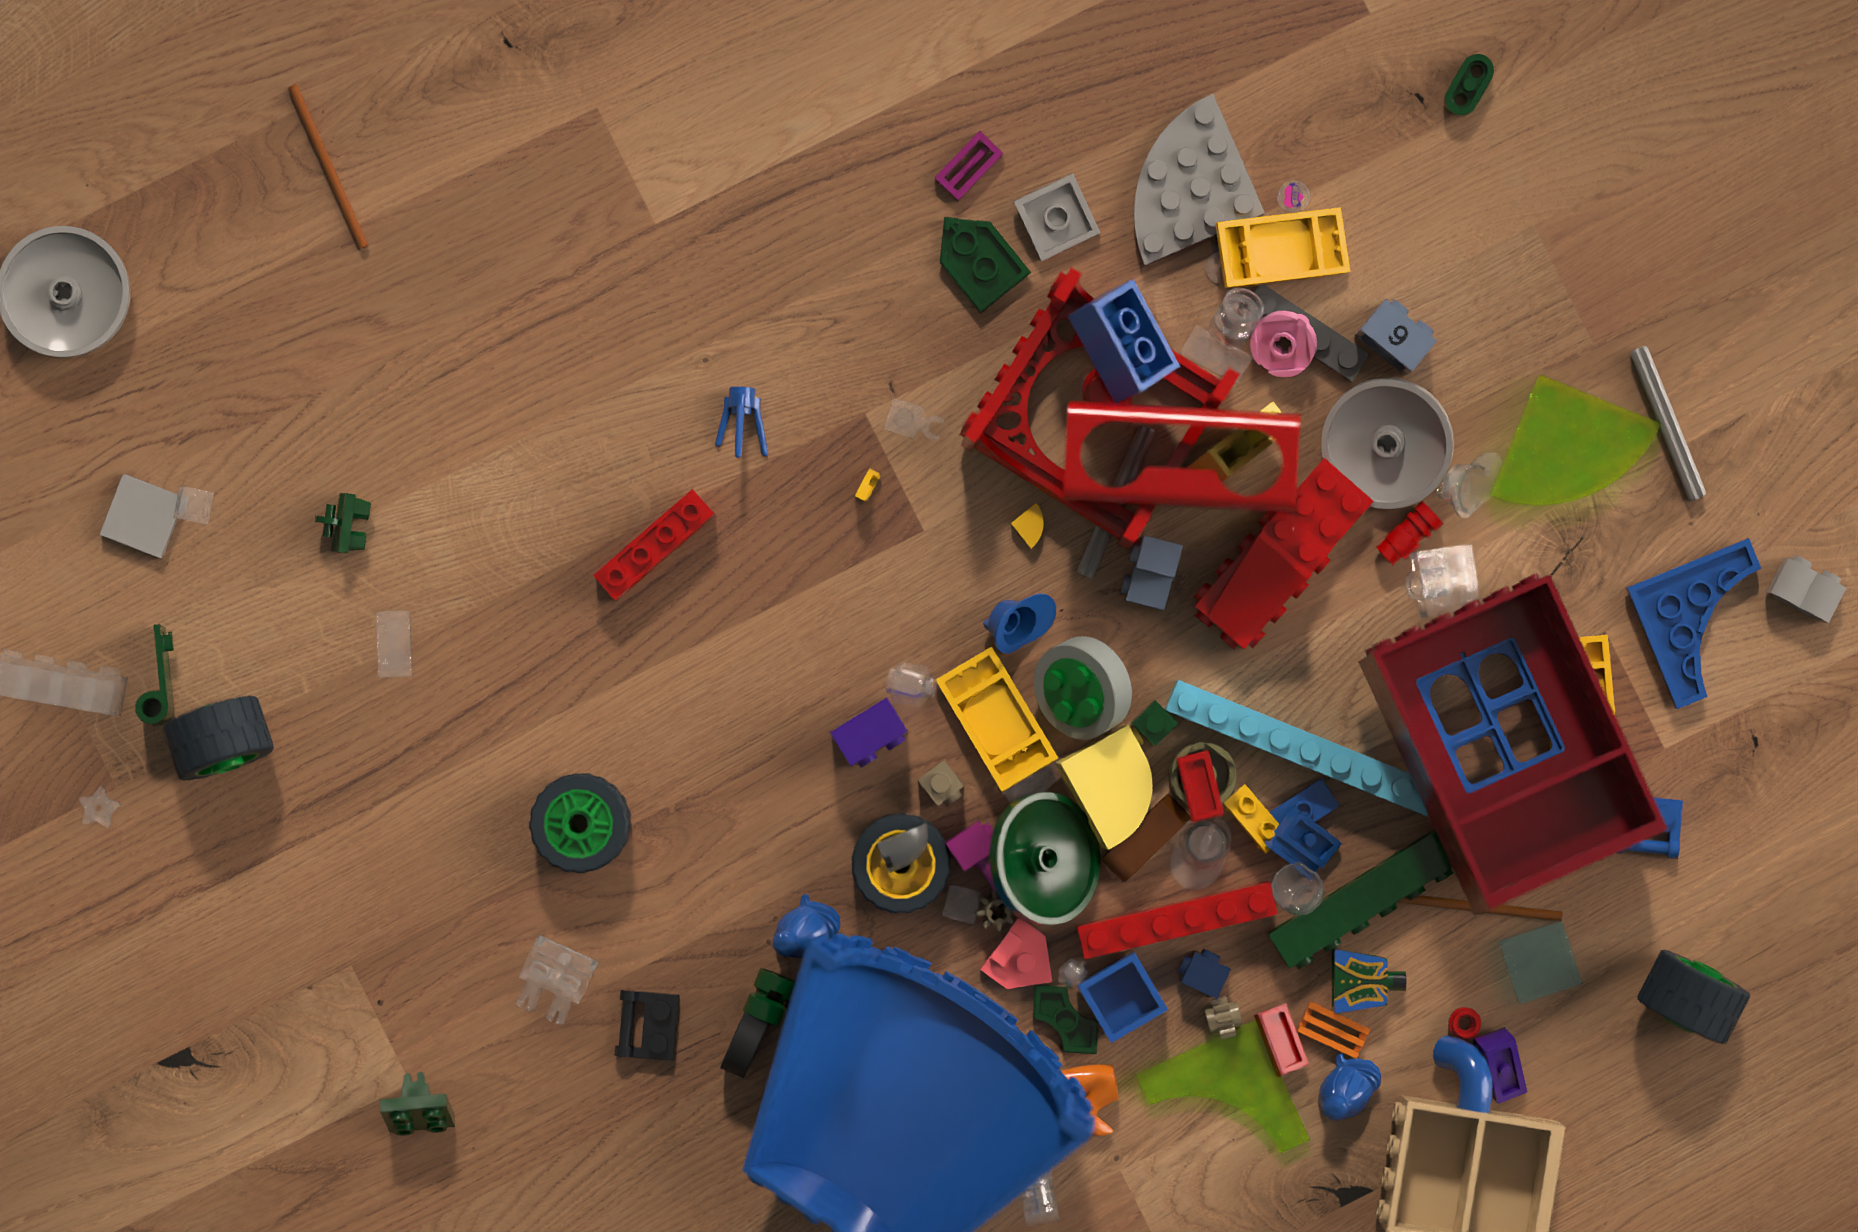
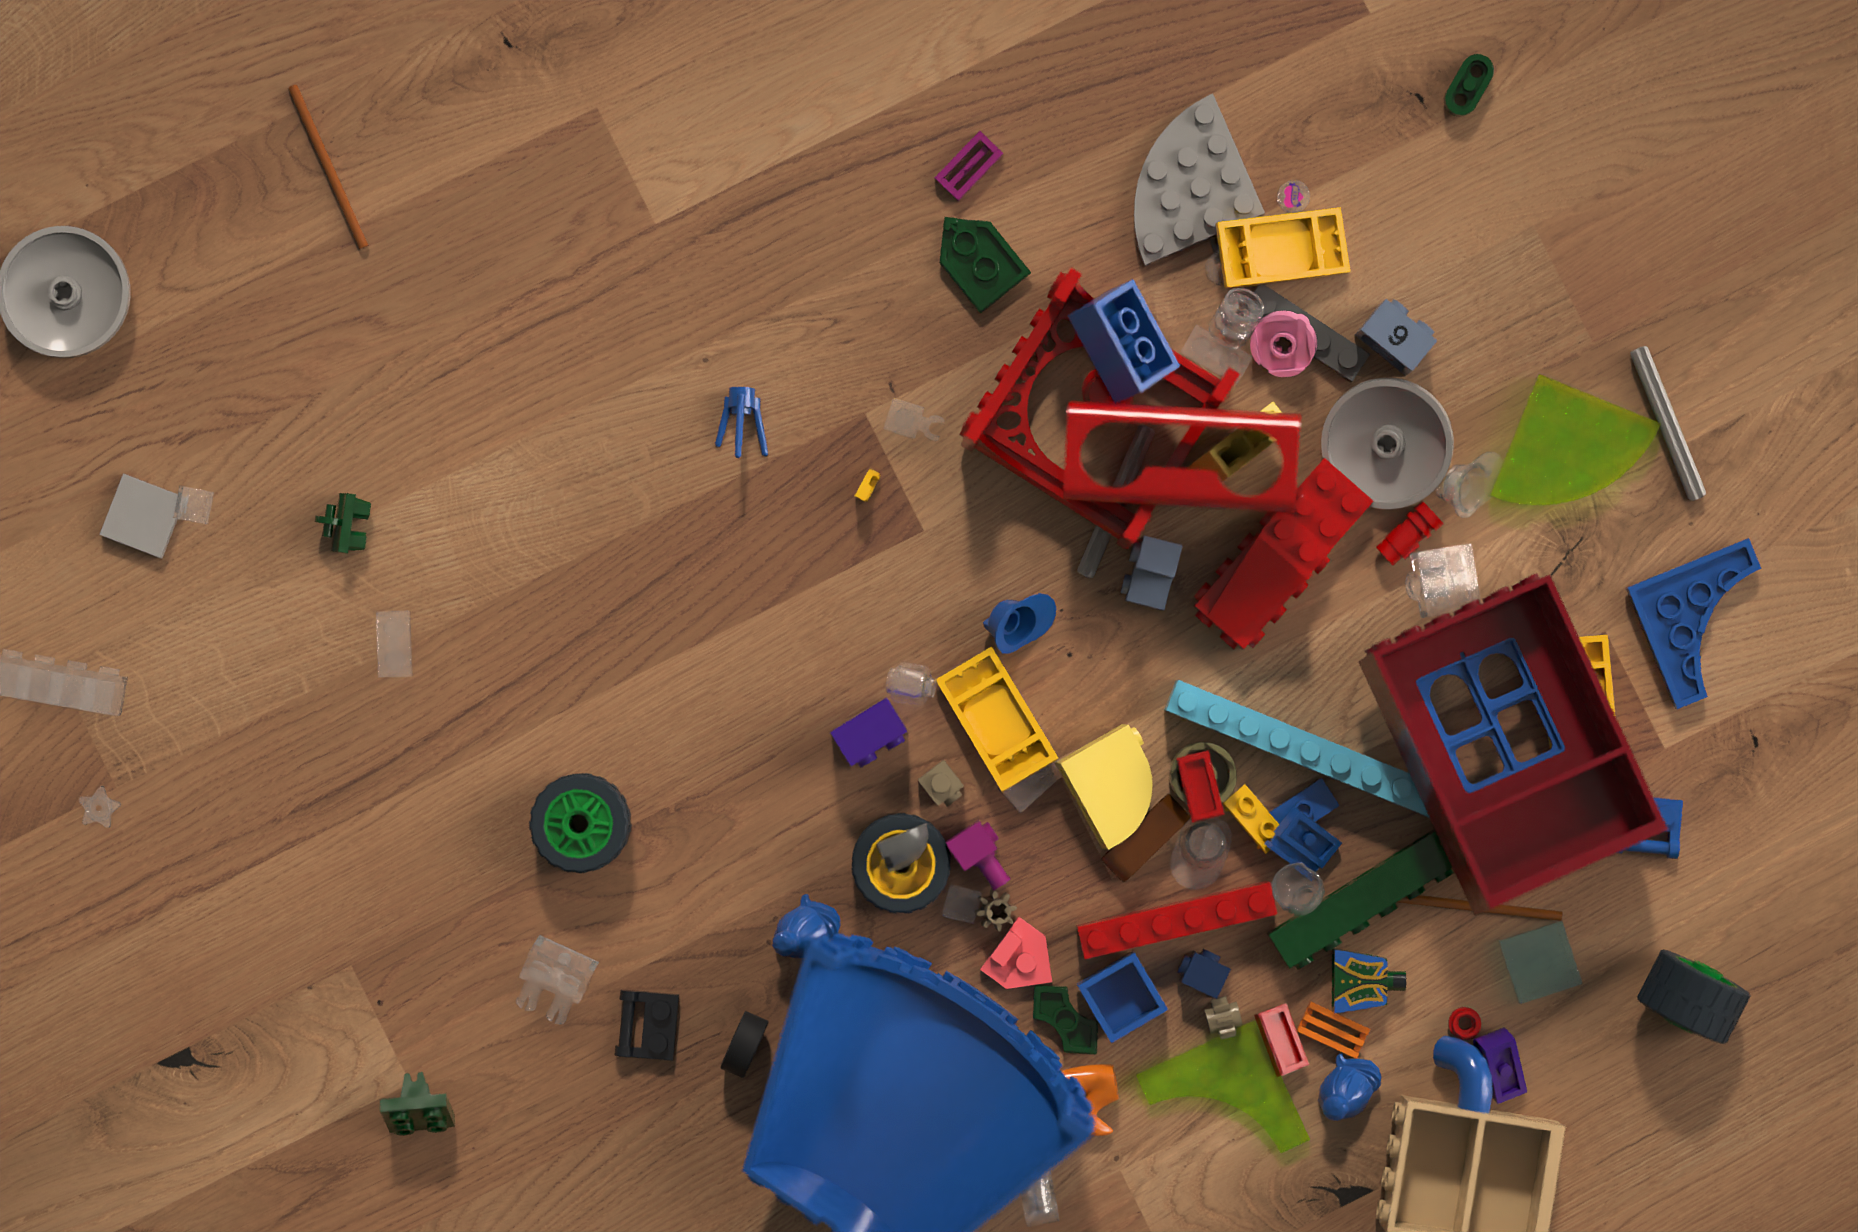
dark green door [135,624,174,727] -> none
black wheel [163,696,274,781] -> none
red brick [593,489,716,601] -> none
dark green wheel [743,968,797,1027] -> none
dark green dish [989,792,1101,925] -> none
yellow tile [1011,503,1044,549] -> none
light grey plate [1013,173,1101,261] -> none
wheel [1033,636,1132,740] -> none
clear plate [1057,958,1088,989] -> none
dark green brick [1131,700,1179,747] -> none
light grey brick [1766,555,1846,623] -> none

